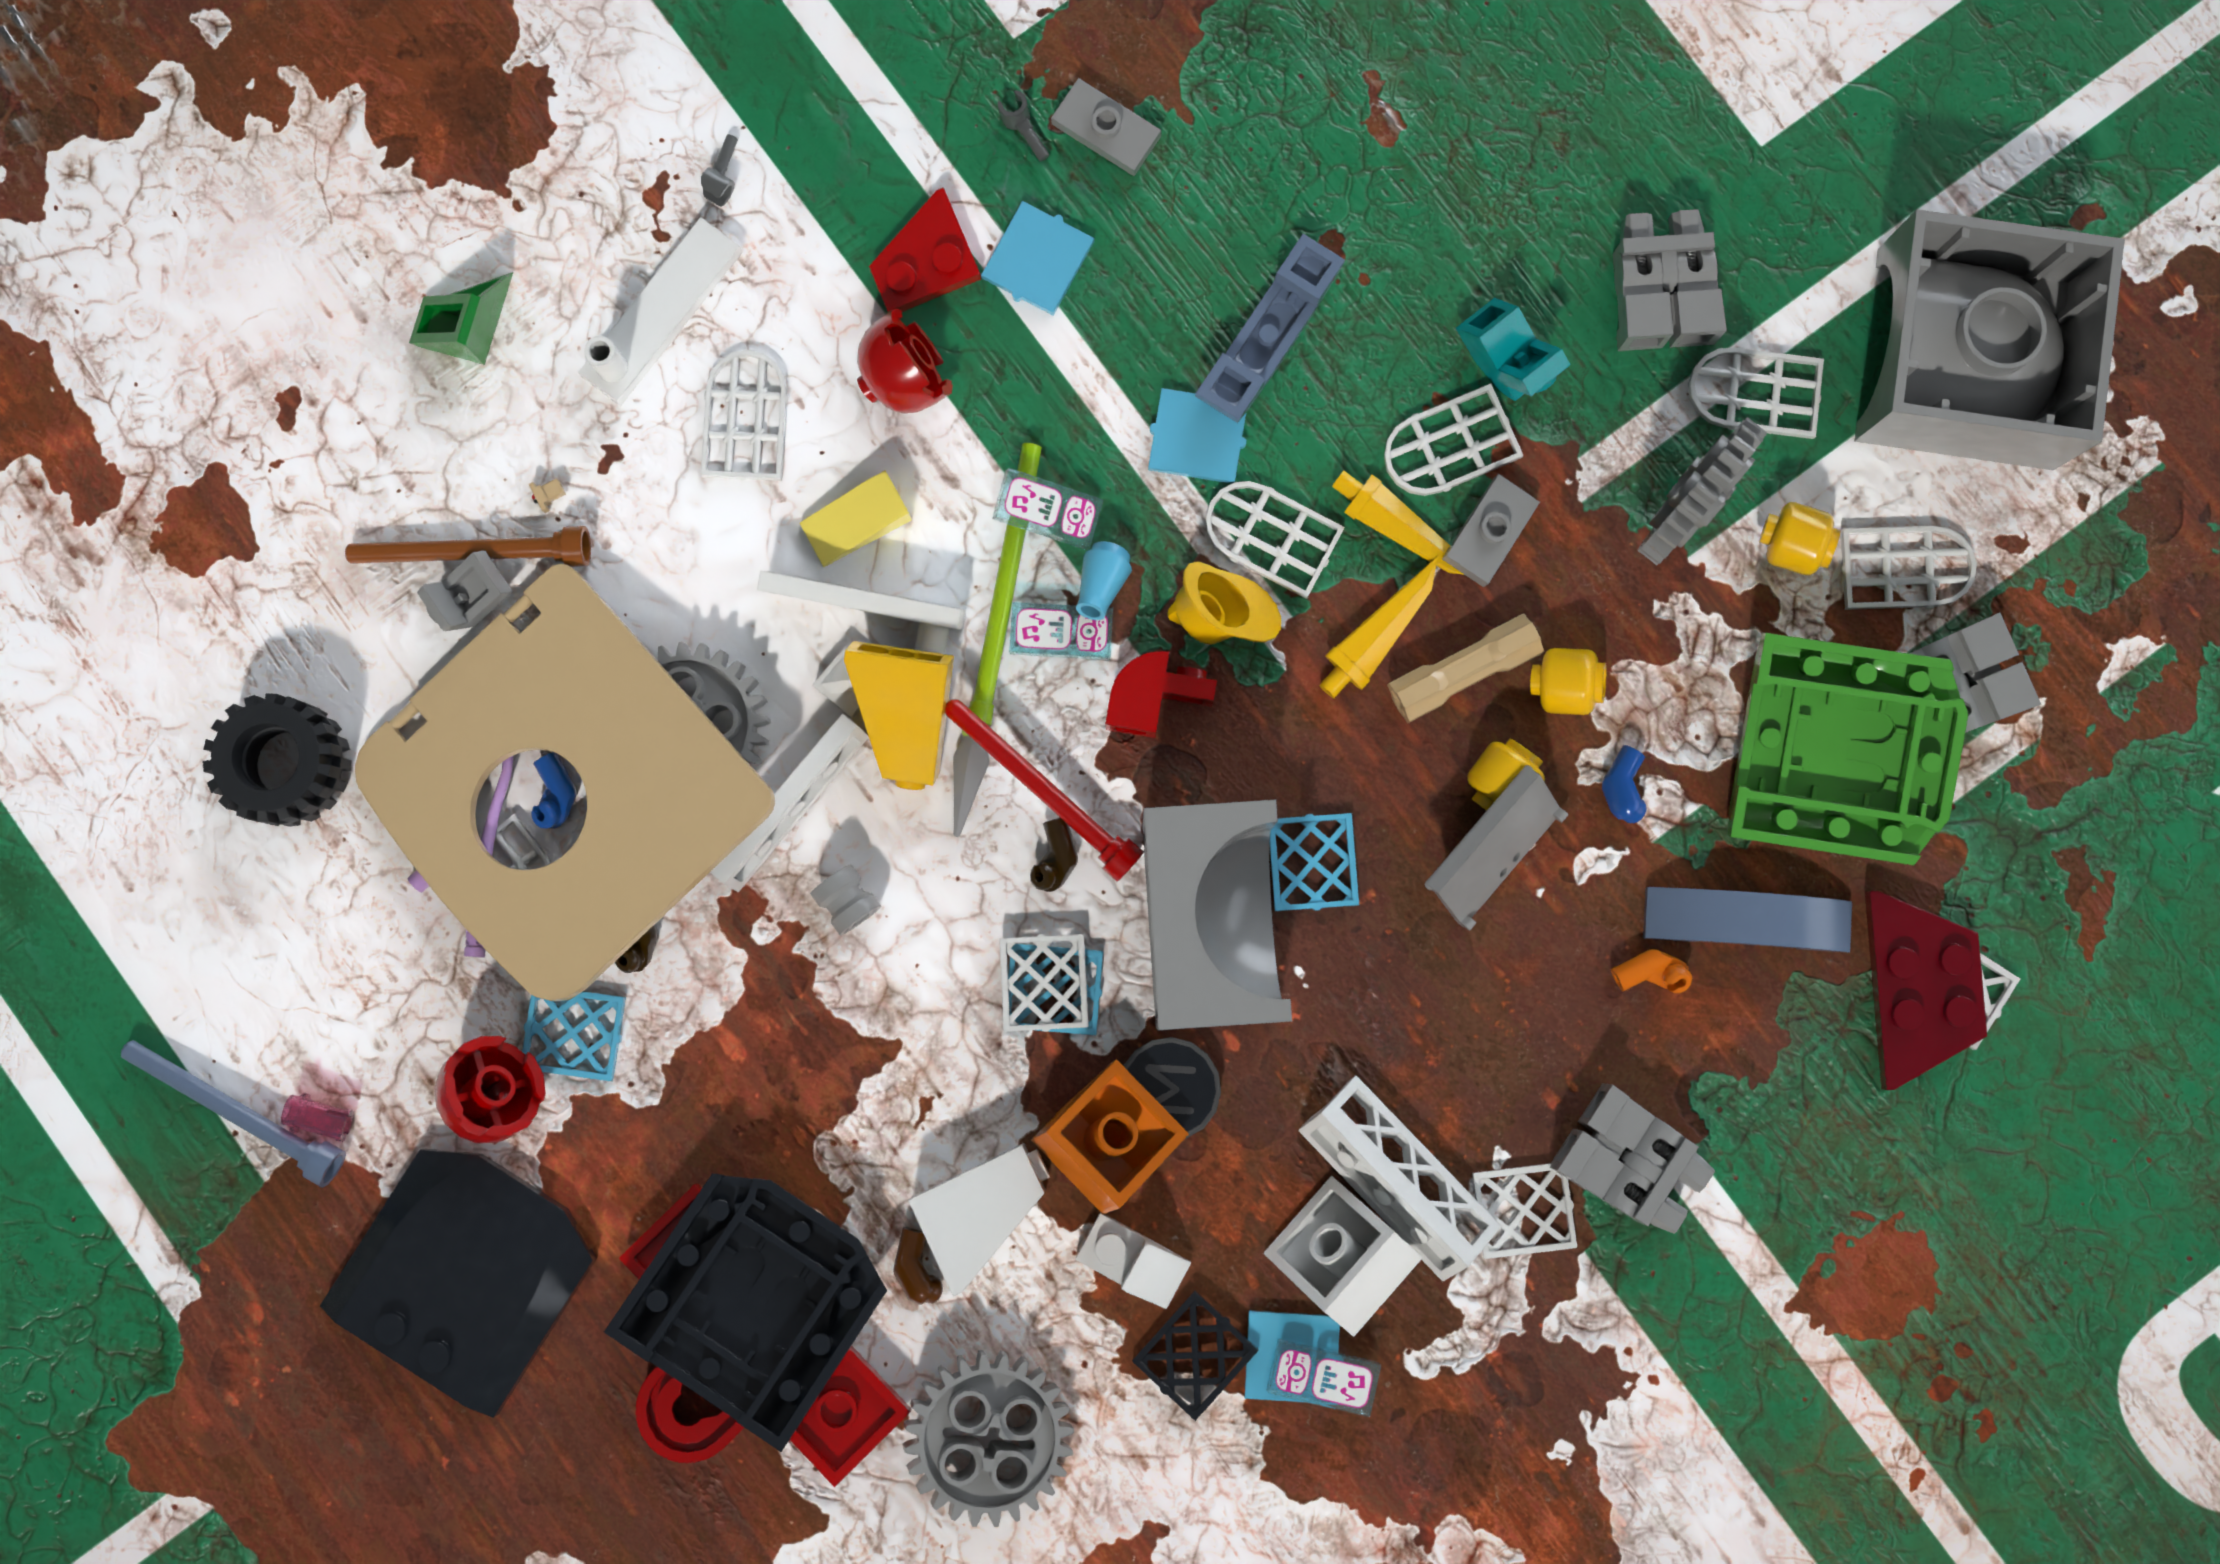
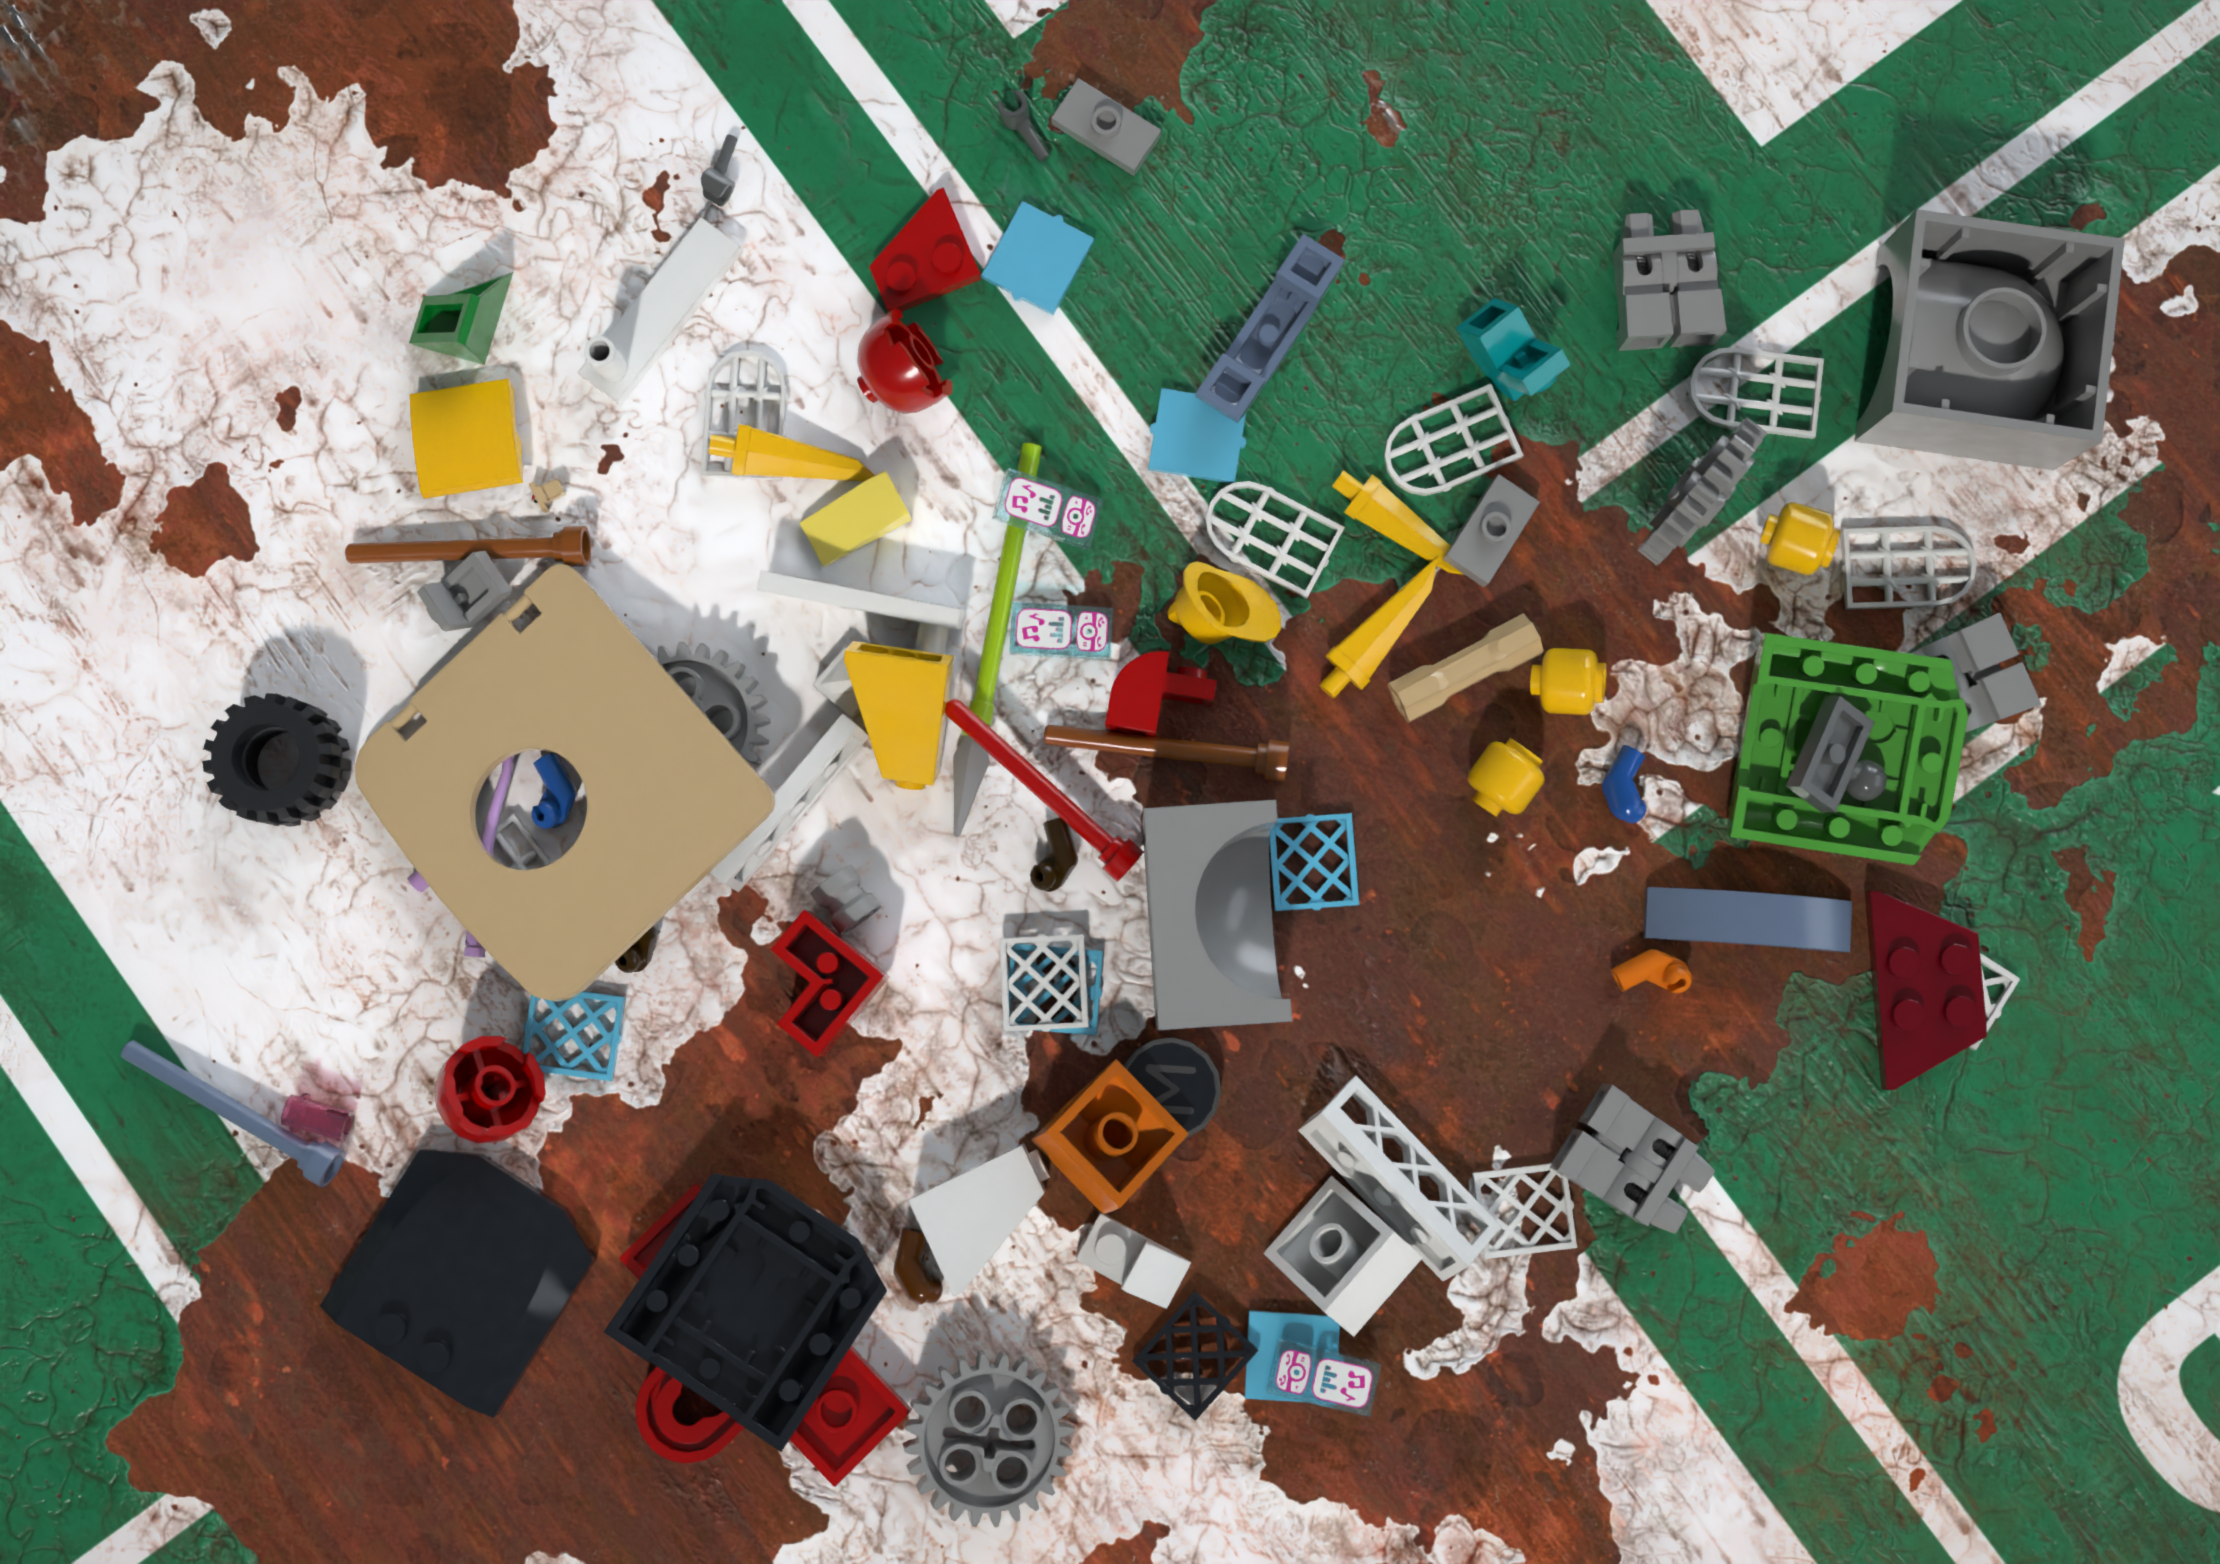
medium azure cone [1076,541,1132,620] -> none
light grey door [1425,765,1568,931] -> none
none -> yellow slope [409,378,523,499]
none -> yellow bar [708,424,875,482]
none -> red brick [770,909,890,1057]
none -> dark orange piece [1044,724,1289,782]
none -> dark grey plate [1786,695,1887,812]

